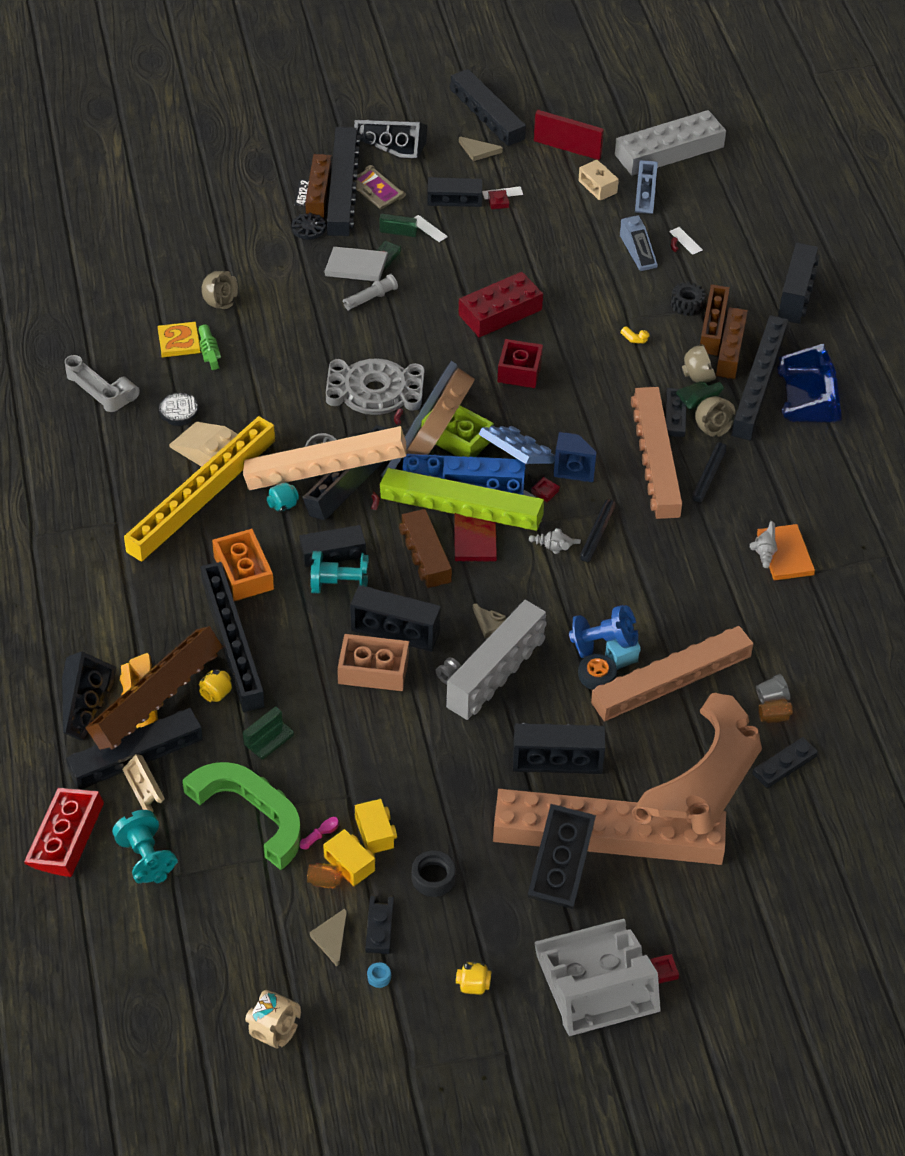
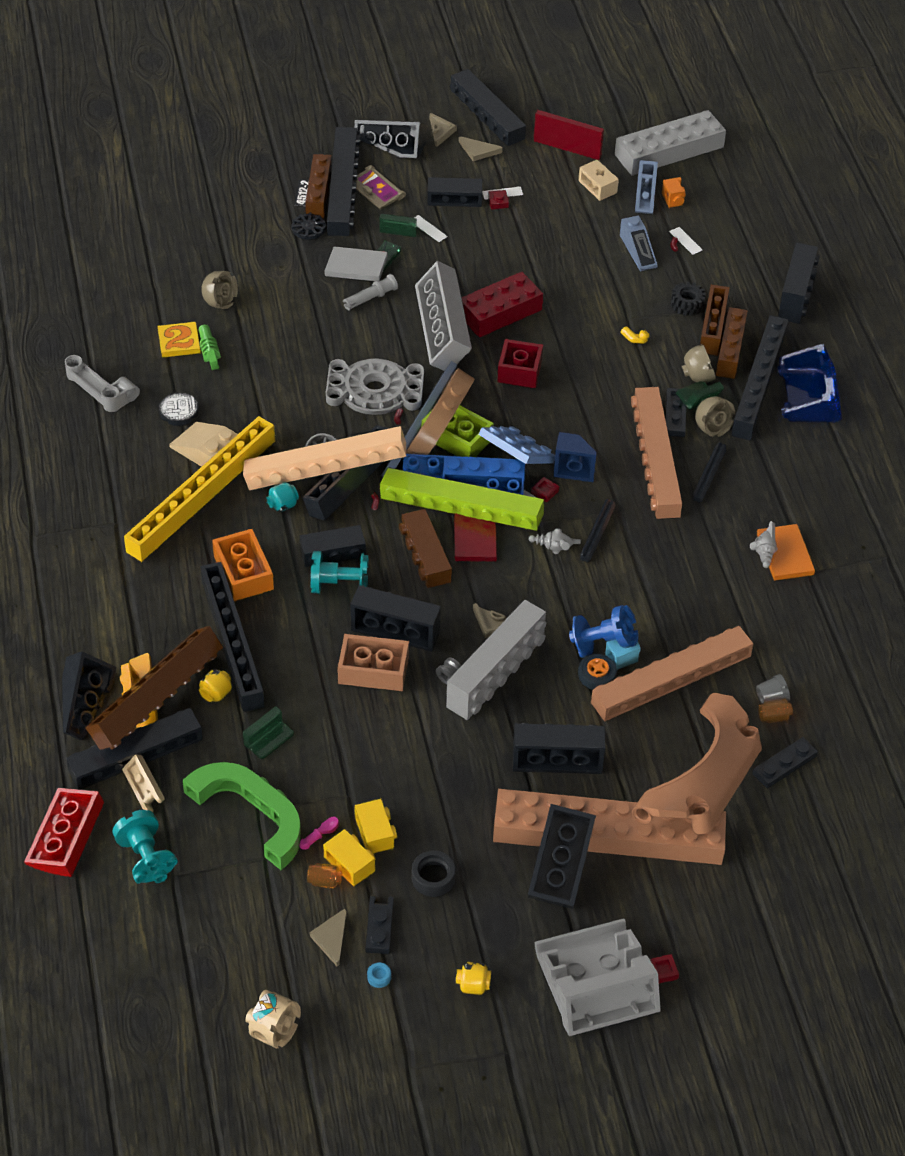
none -> light grey brick [415,261,472,371]
none -> dark tan tile [429,113,457,147]
none -> orange brick [662,177,686,208]

